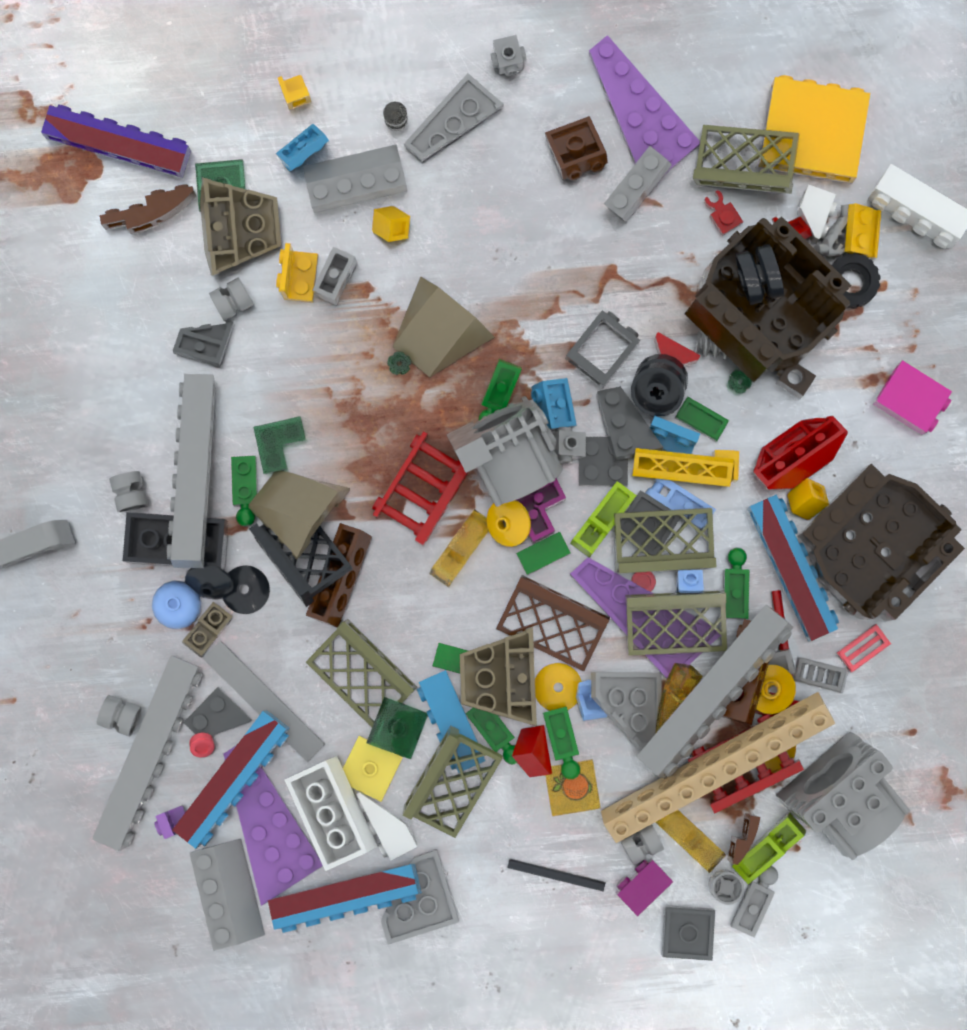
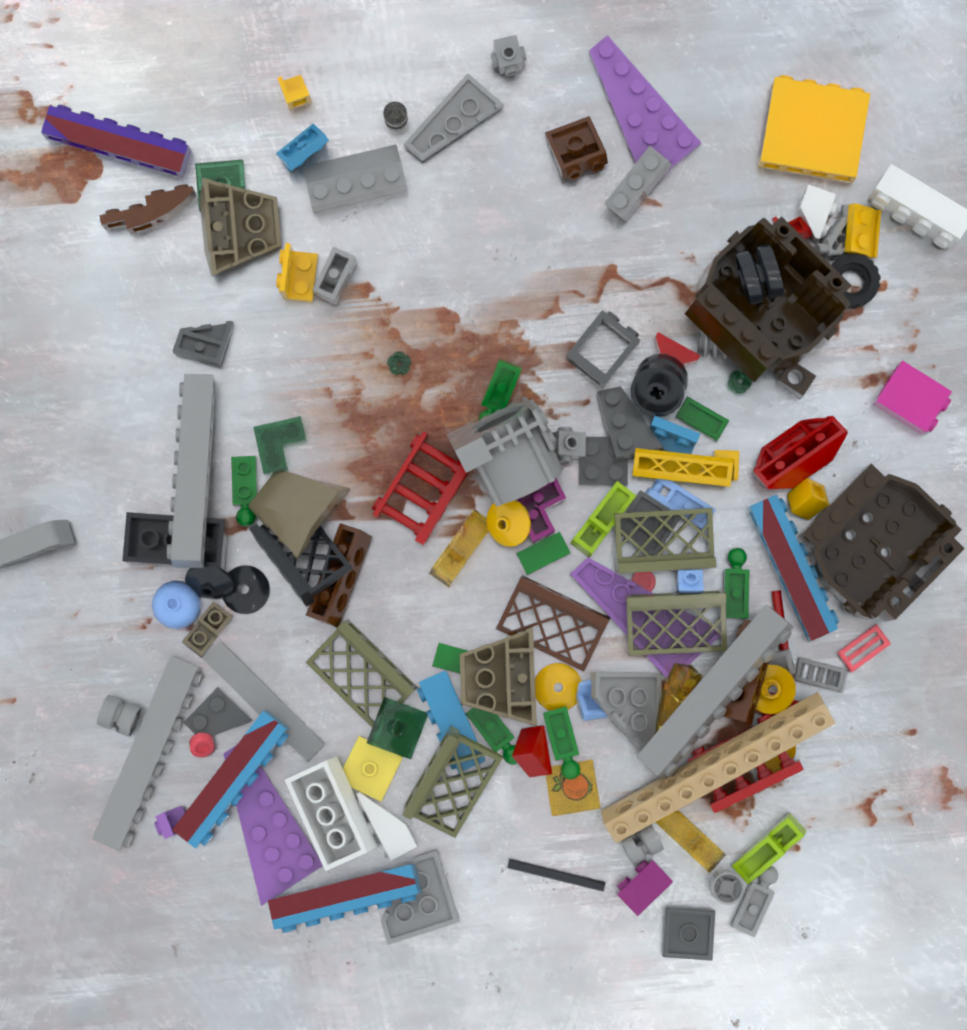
light grey wheel [109,471,148,512] -> none
light grey slope [189,839,265,951] -> none
light grey wheel [209,277,254,321] -> none
yellow panel [372,206,410,242] -> none
dark tan wedge [393,276,495,378] -> none
dark azure bracket [531,378,577,430] -> none
olive fence [693,125,800,194] -> none
red plate [704,190,744,236] -> none
reddish brown slope [727,813,761,865] -> none
light grey hose [776,731,910,860] -> none

